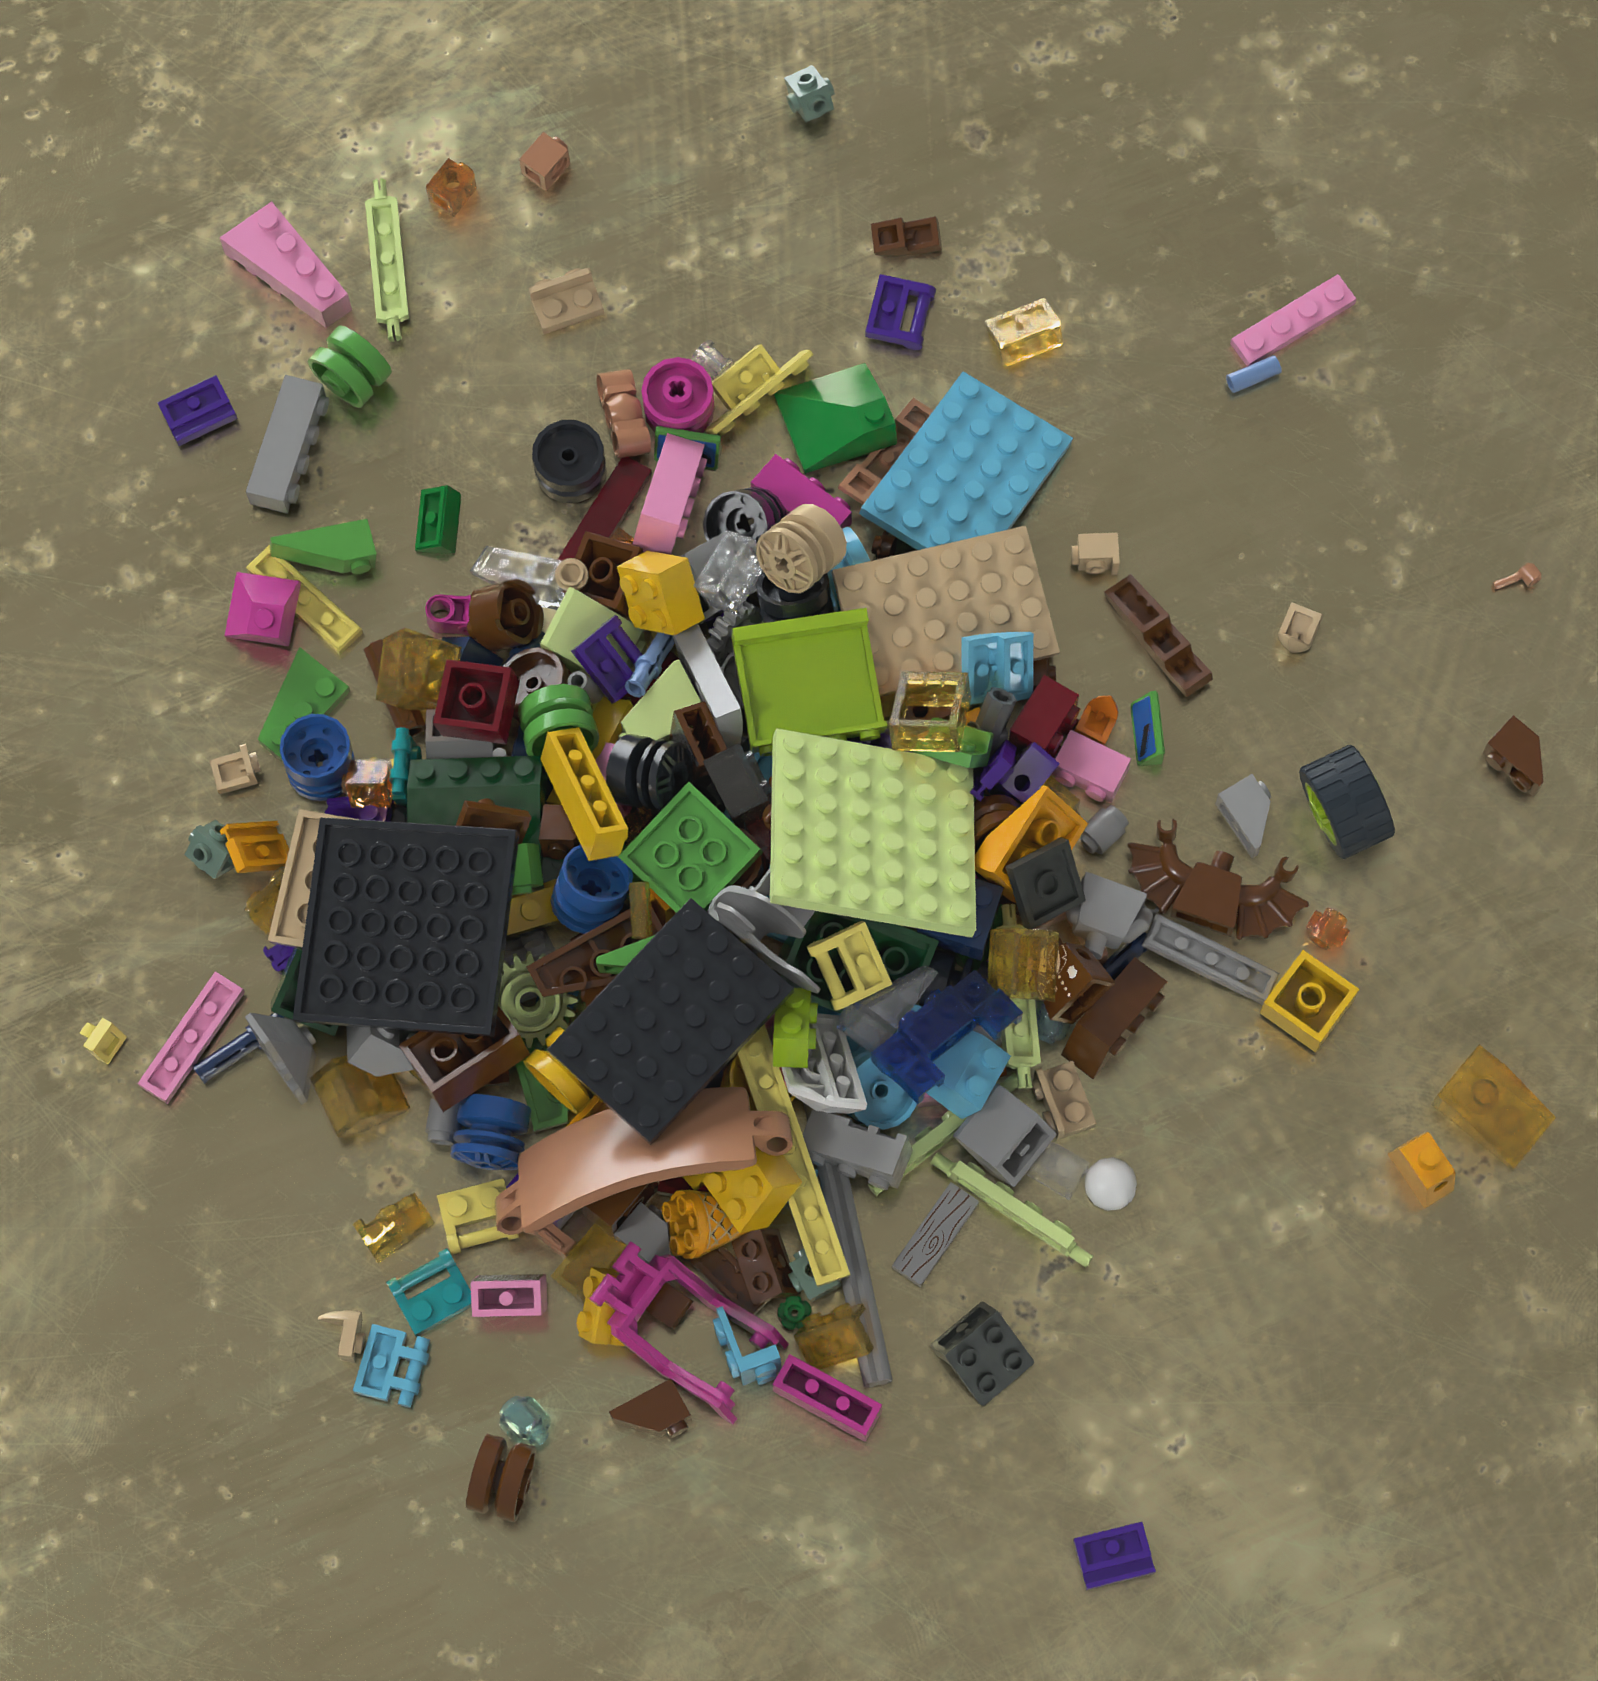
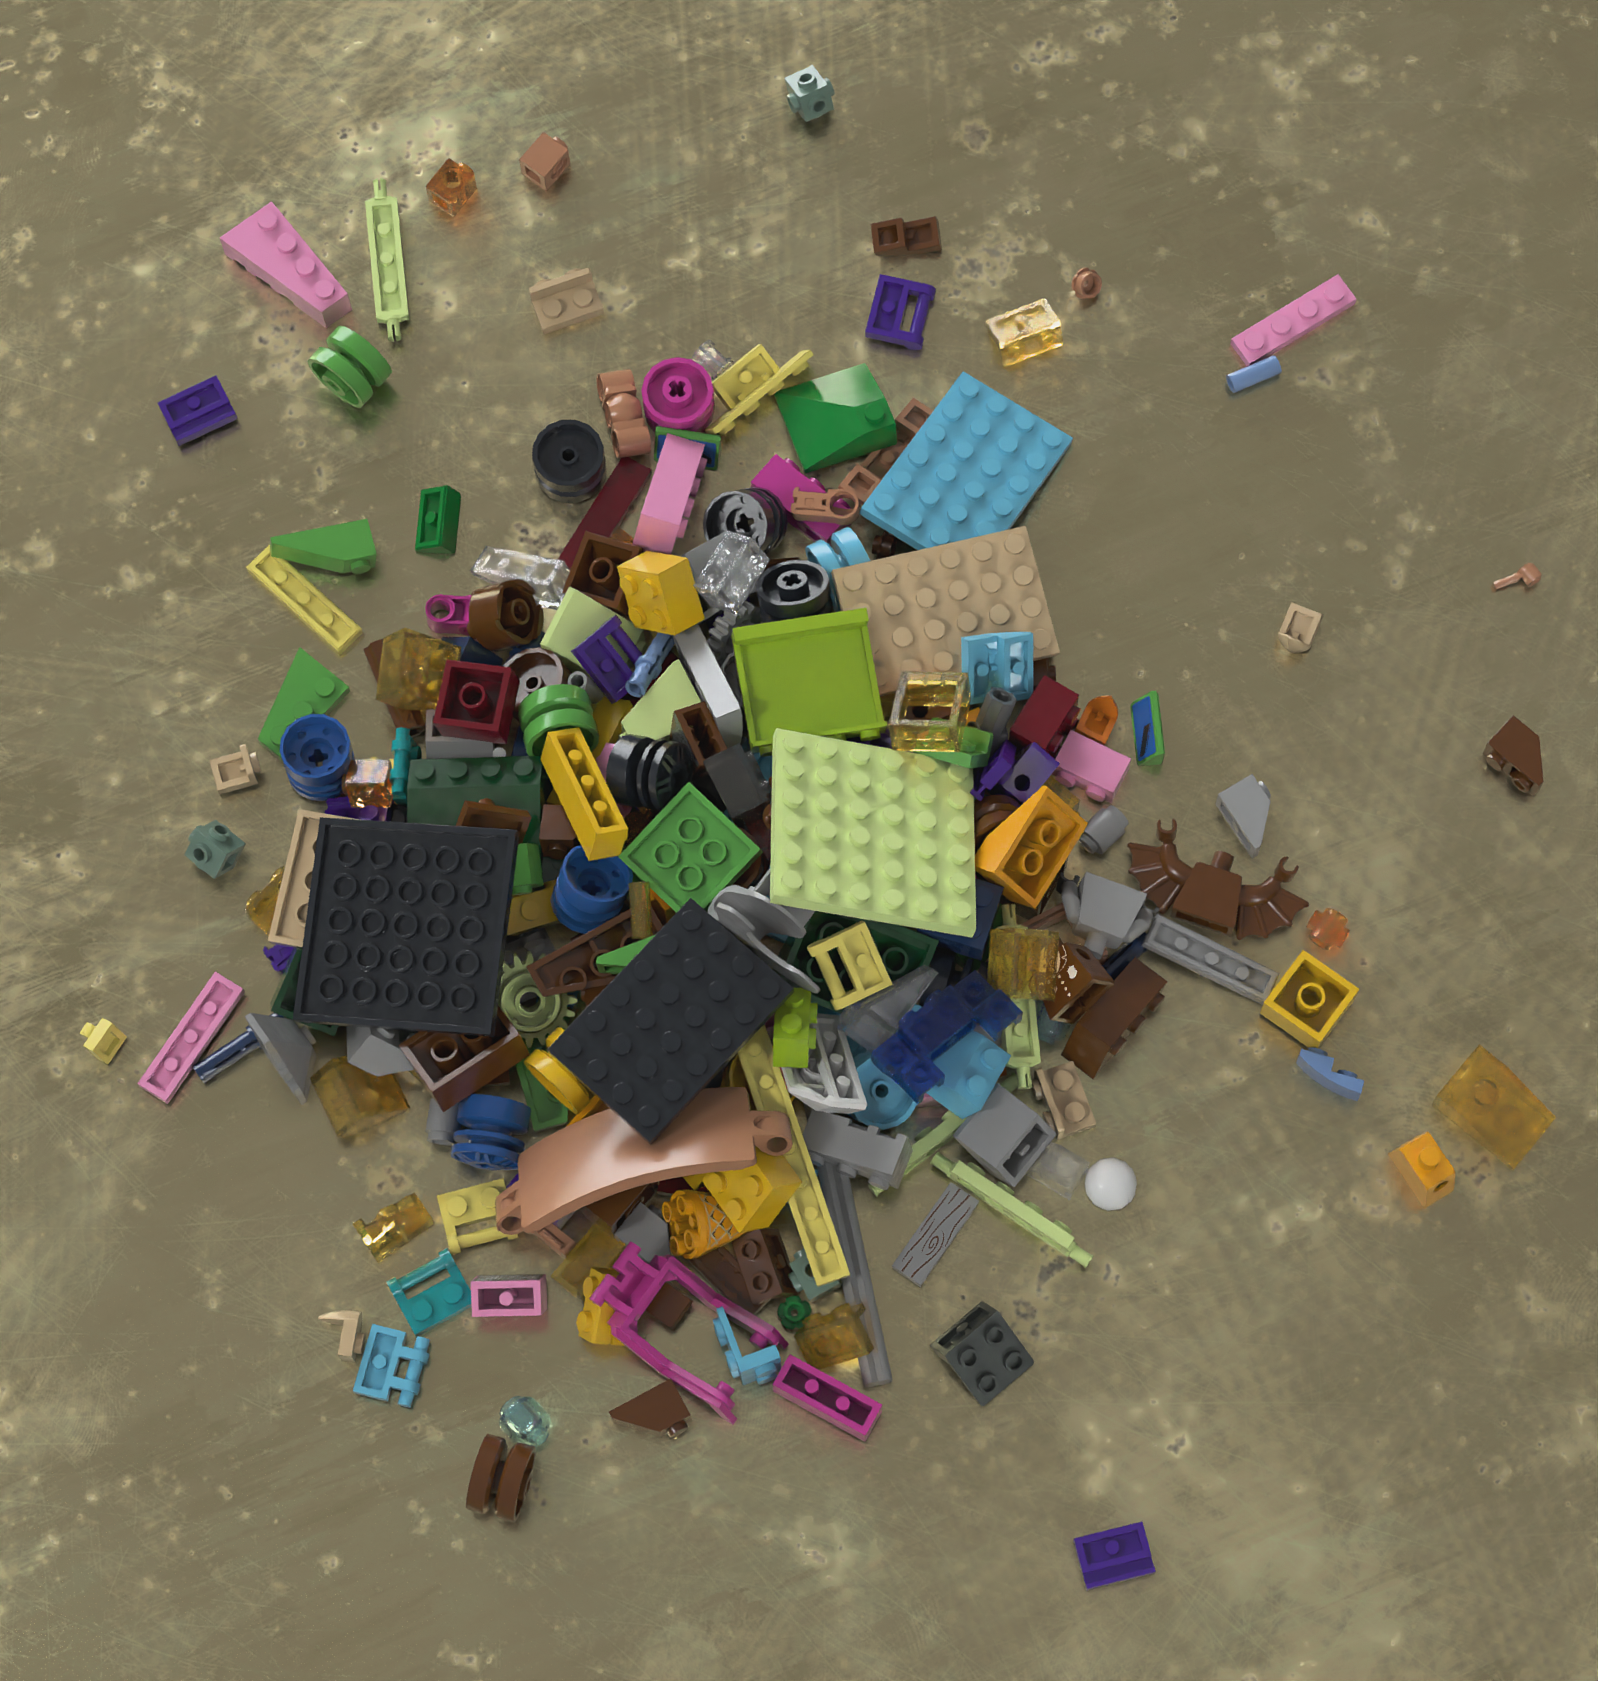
light orange plate [220,821,289,873] -> none
dark pink slope [224,572,301,646] -> none
light grey brick [246,375,329,514] -> none
tan plate [555,558,588,591] -> none
tan wheel [756,504,847,593] -> none
pearl dark grey plate [1005,837,1086,930] -> none
tan brick [1071,533,1120,576] -> none
reddish brown slope [1104,574,1213,698] -> none
black wheel [1299,745,1395,859] -> none
none -> nougat piece [791,487,860,525]
none -> nougat plate [1071,267,1102,299]
none -> medium blue slope [1296,1047,1364,1101]

